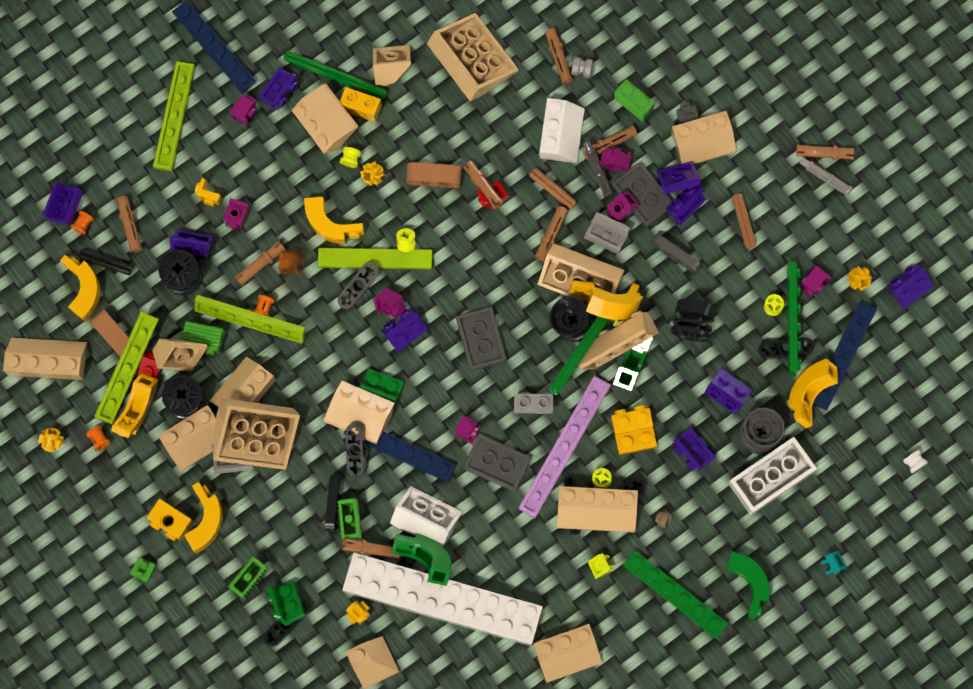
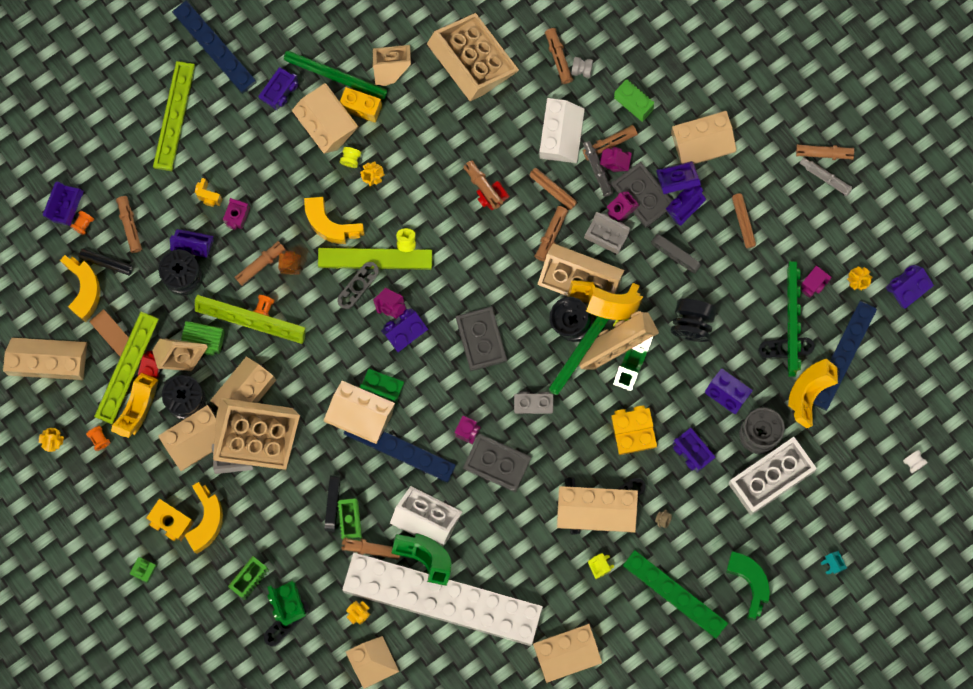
magenta brick [230,95,257,128] -> none
black beam [345,421,366,477] -> none
medium nougat beam [406,162,462,188] -> none
lavender tile [518,376,611,519] -> none
neon yellow wheel [592,468,612,489] -> none
dark grey gear [676,102,698,124] -> none
neon yellow wheel [764,294,784,316] -> none

